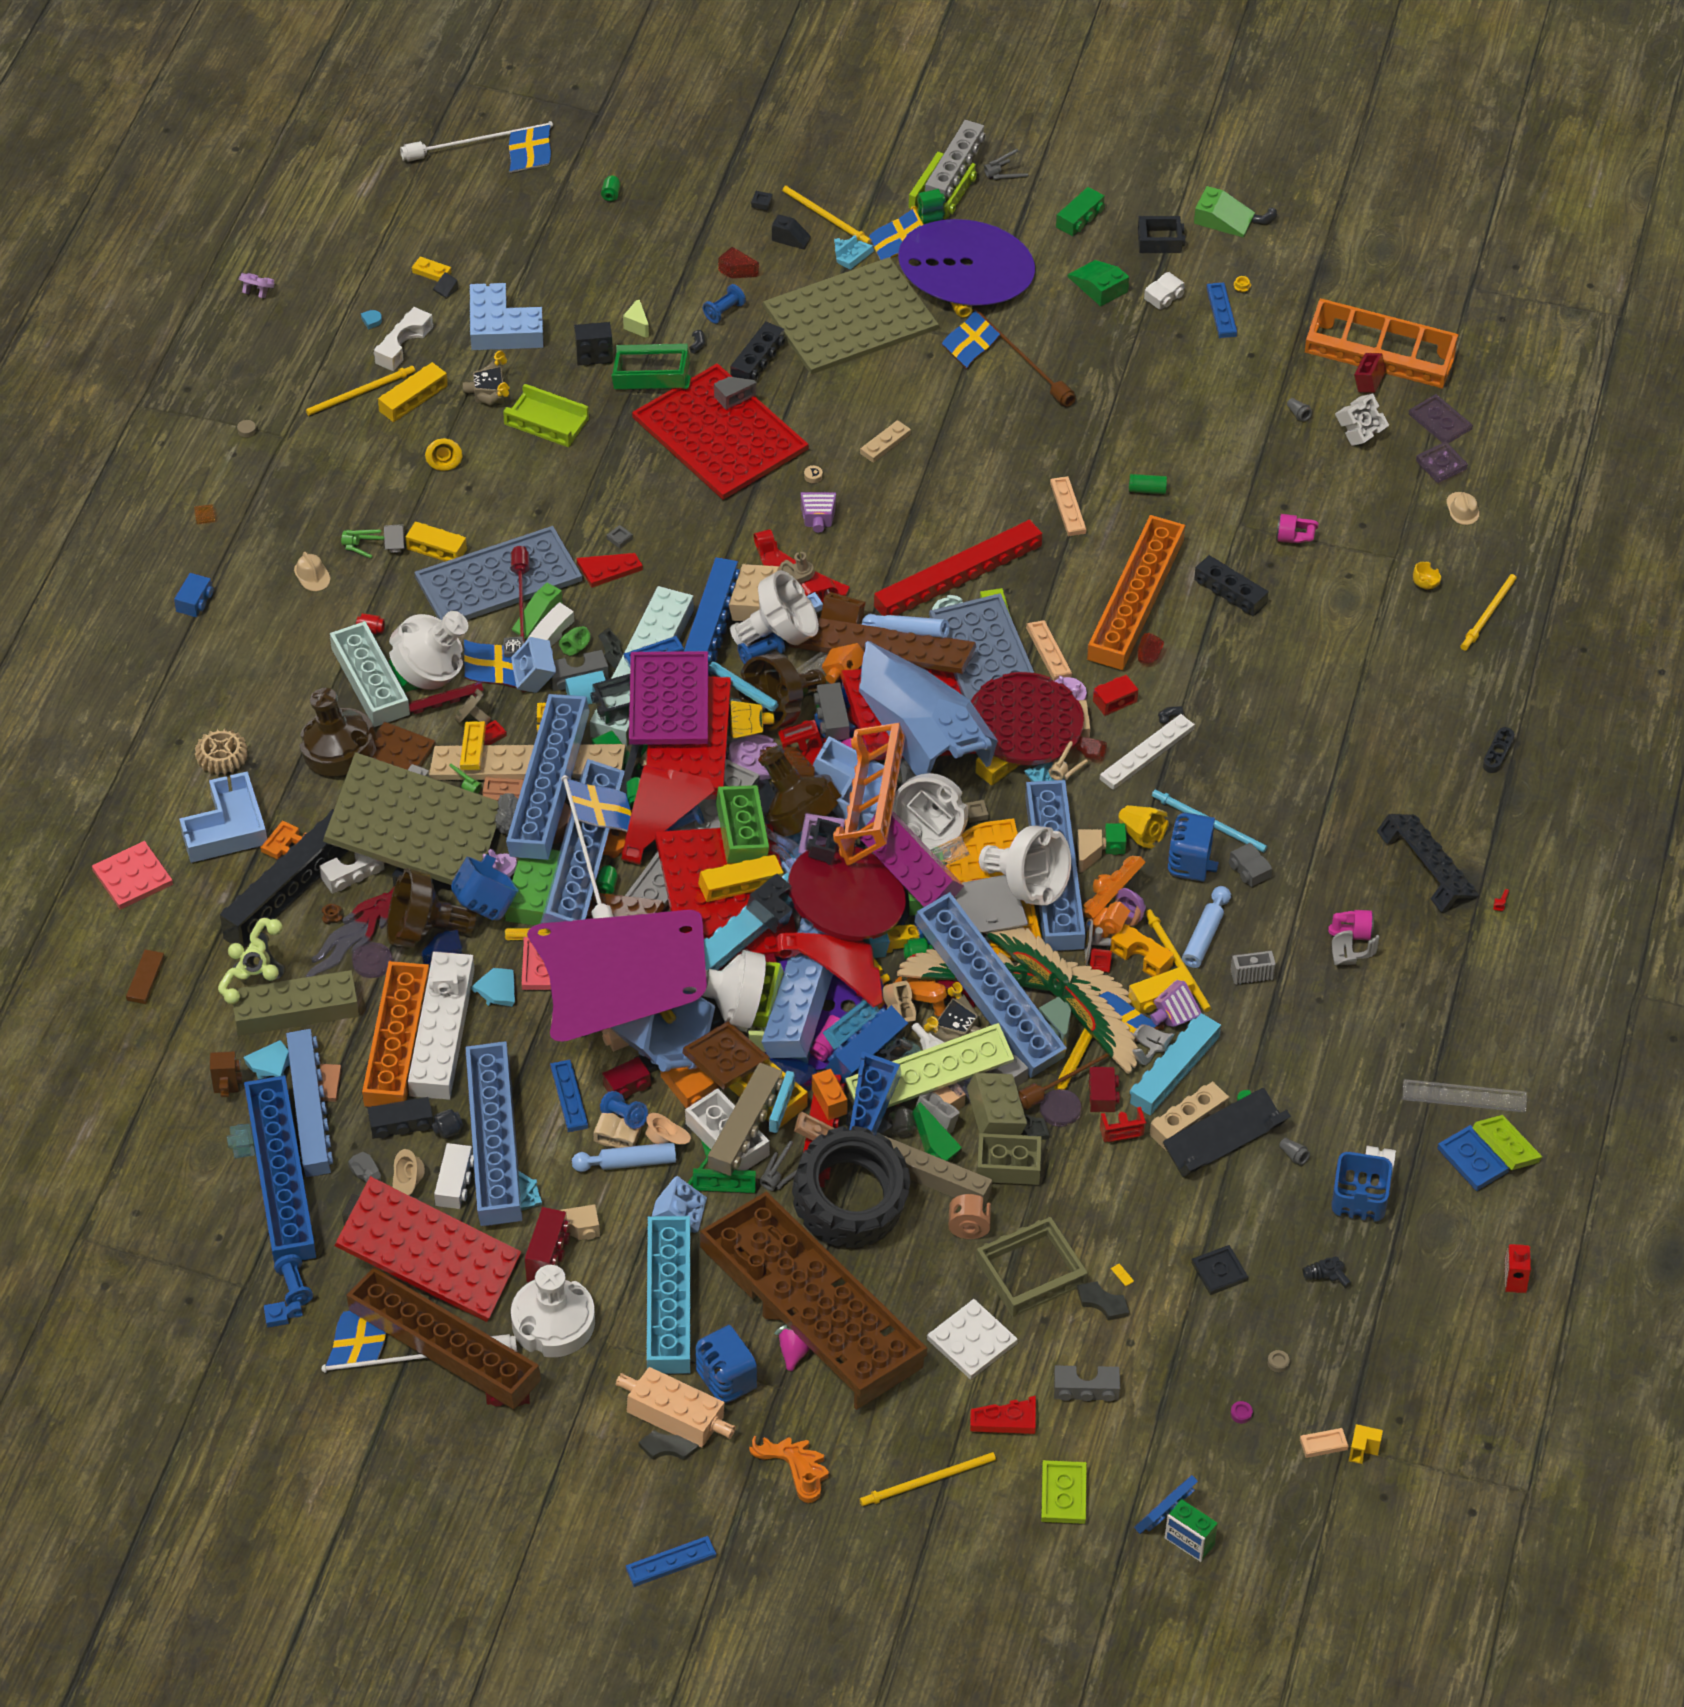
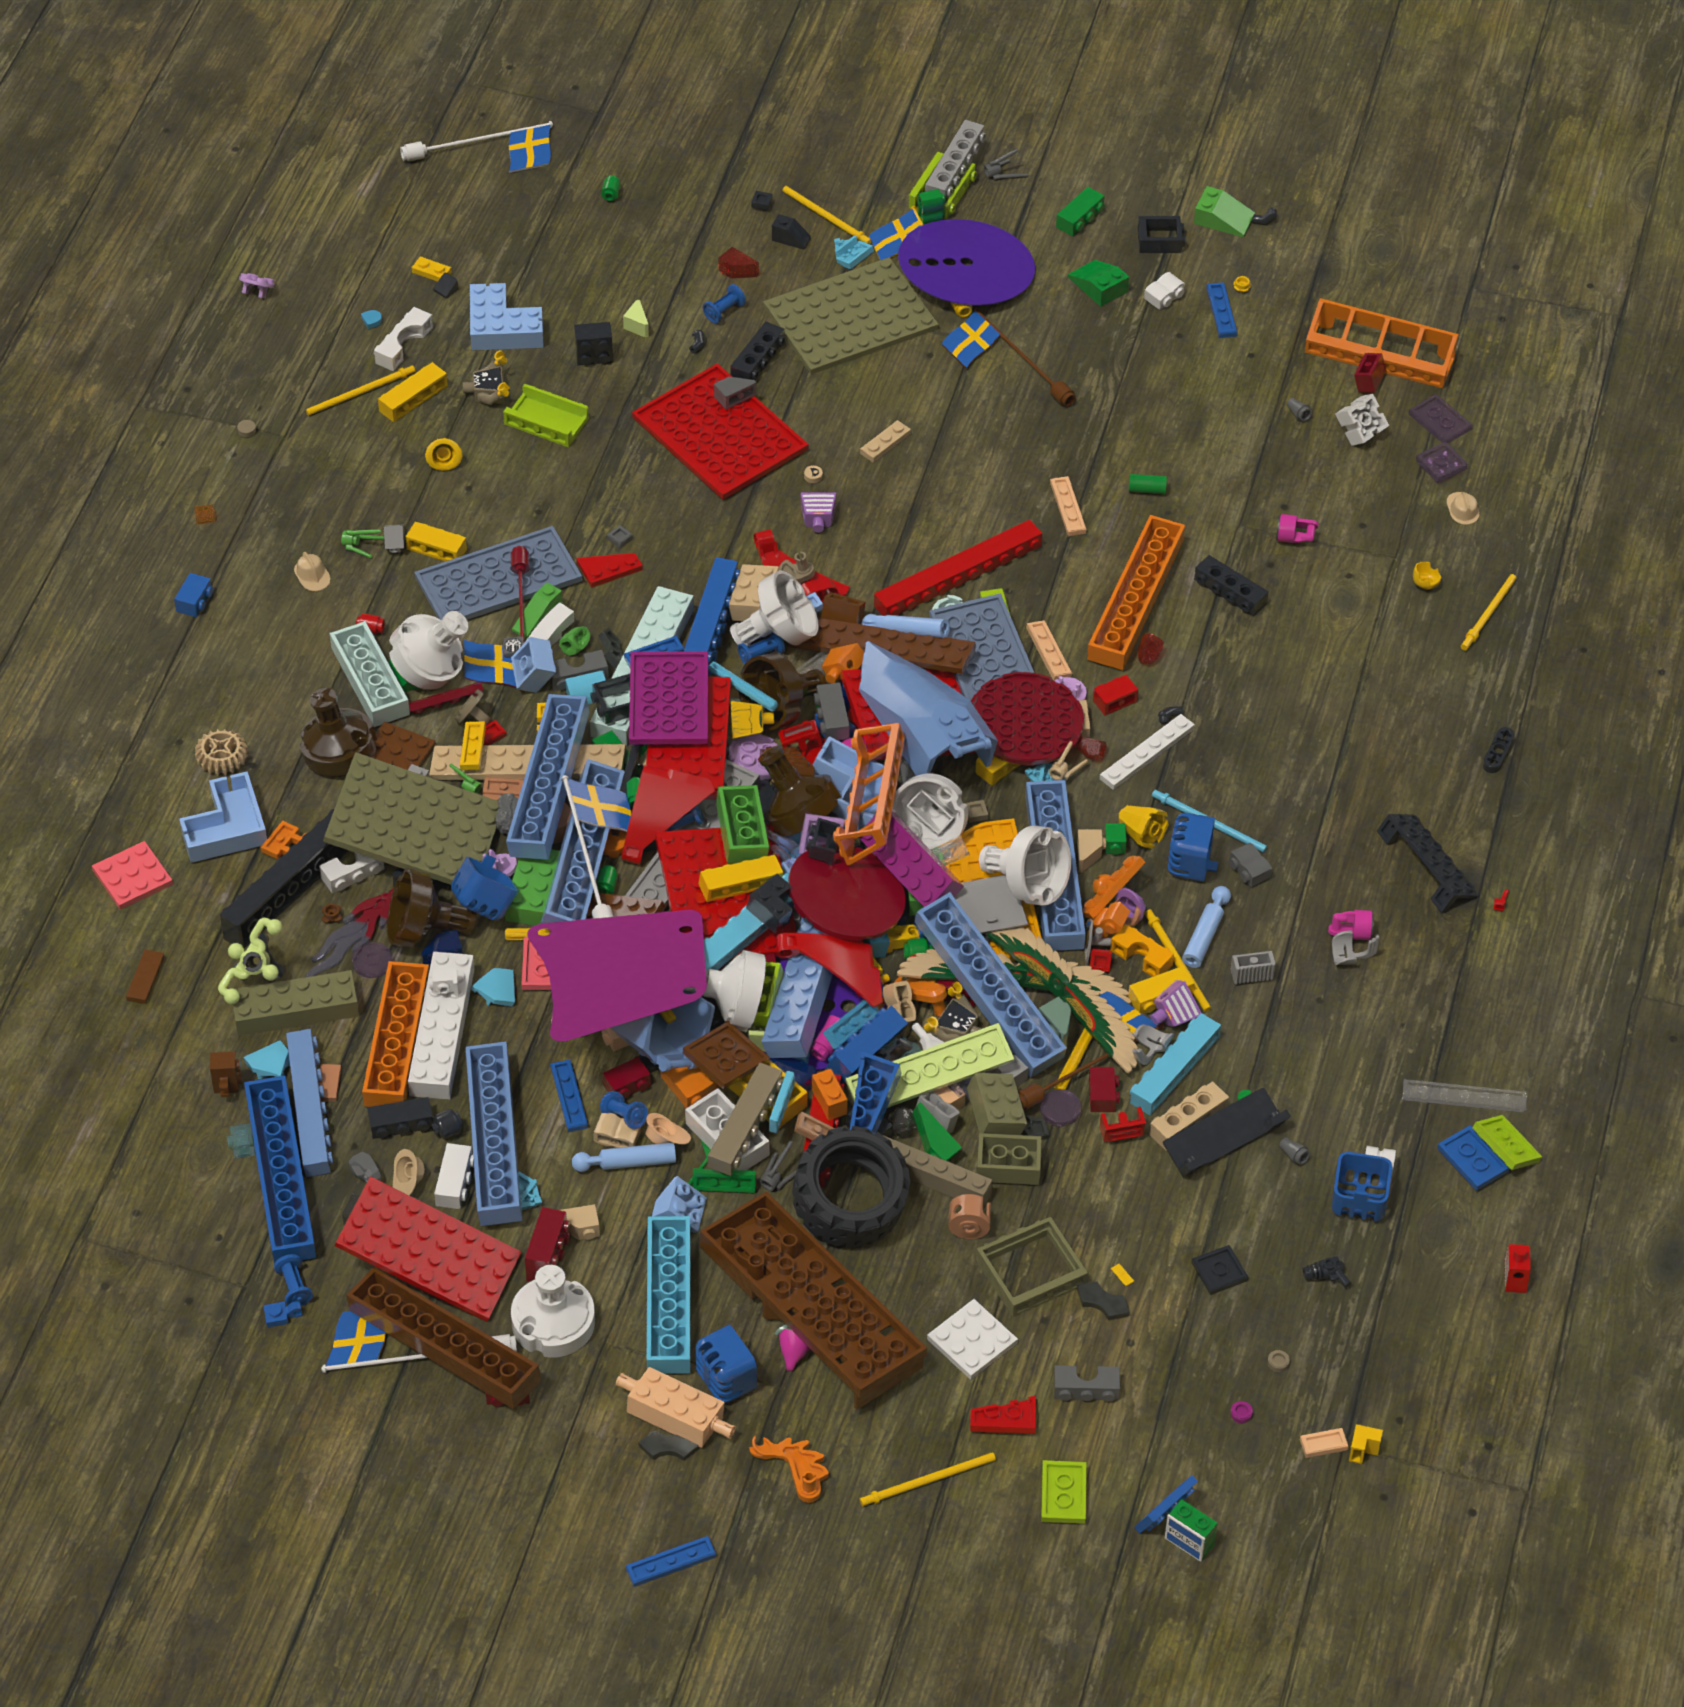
green piece [611,344,691,389] -> none

